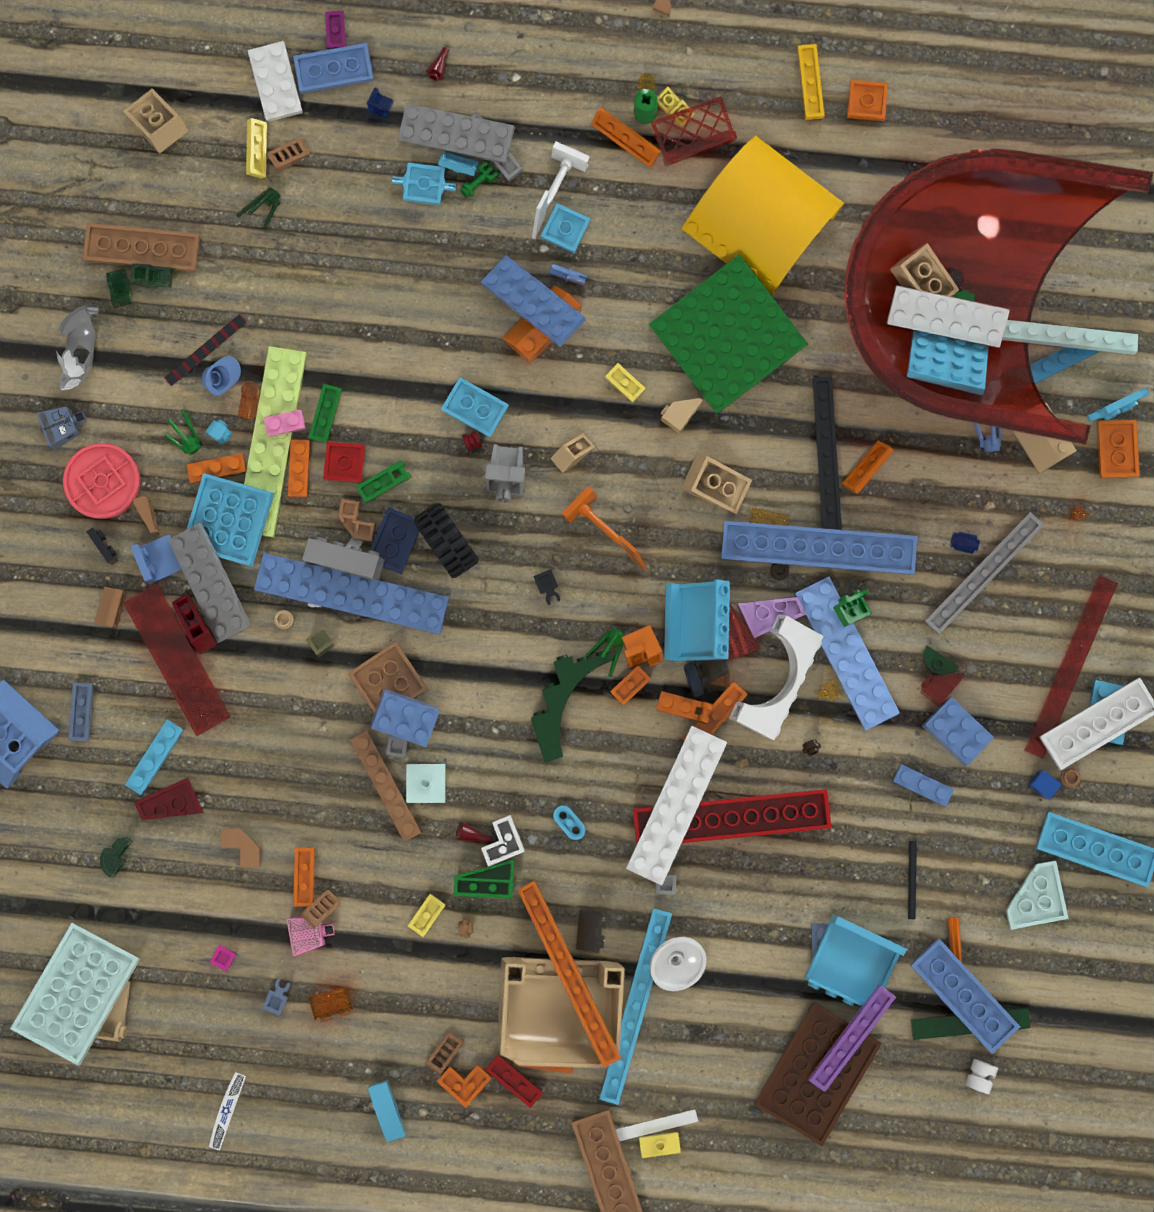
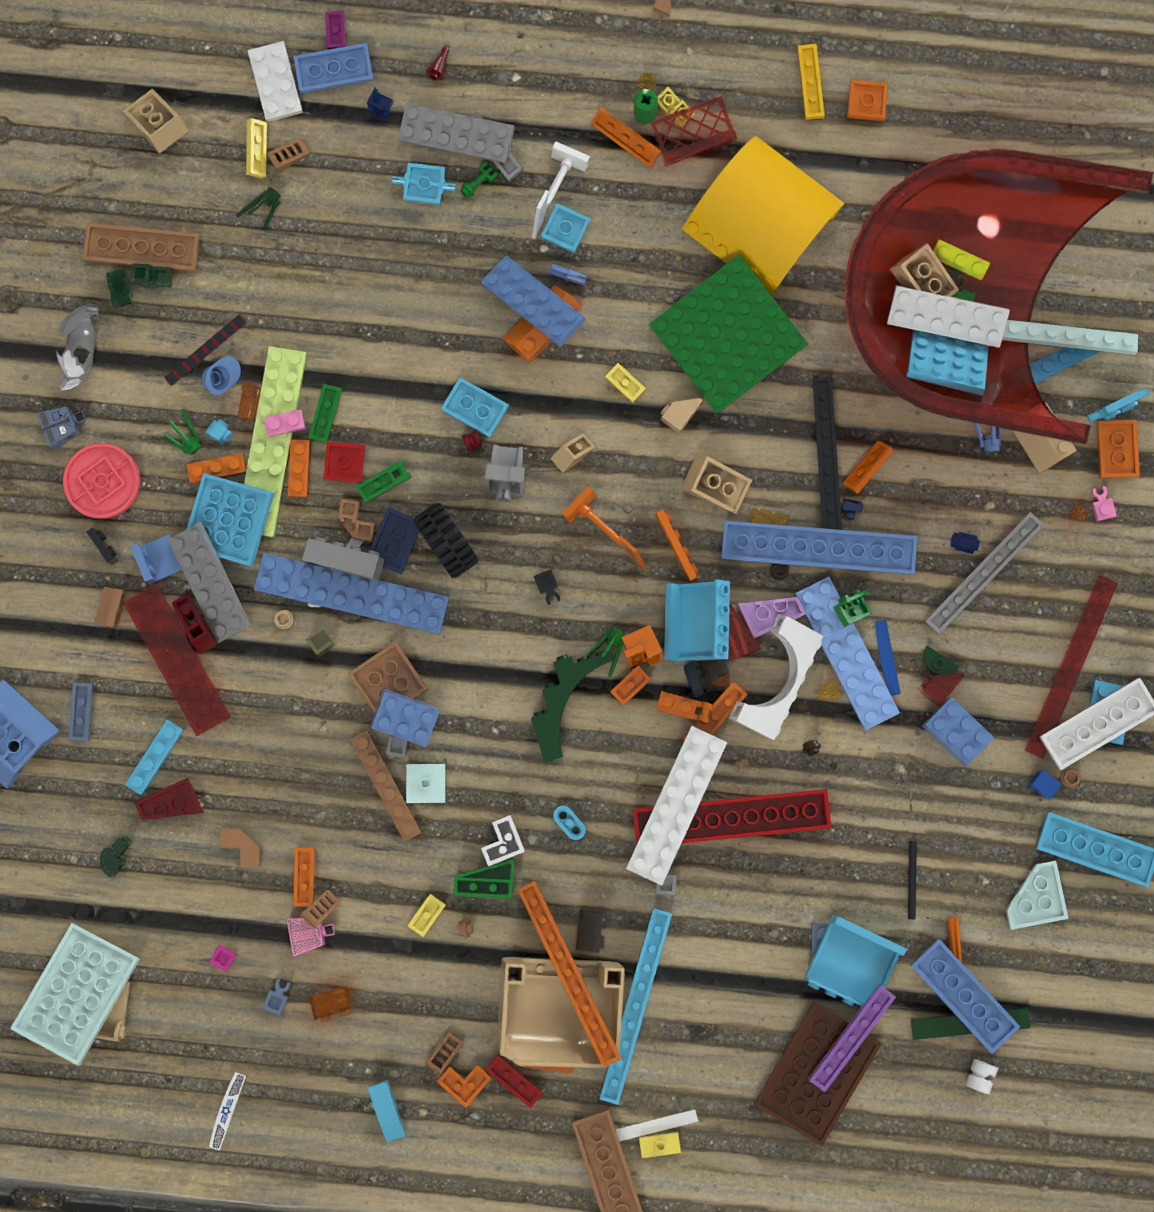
medium nougat slope [132,496,159,536] -> none
medium azure plate [438,151,480,176] -> none
dark red cone [455,822,492,844] -> none
white dish [650,937,707,991] -> none
medium blue plate [892,764,954,807] -> none
none -> orange plate [655,509,698,583]
none -> dark blue tile [842,498,863,520]
none -> blue sticker [875,620,901,696]
none -> neon yellow plate [933,239,990,281]
none -> bright pink plate [1091,486,1117,522]

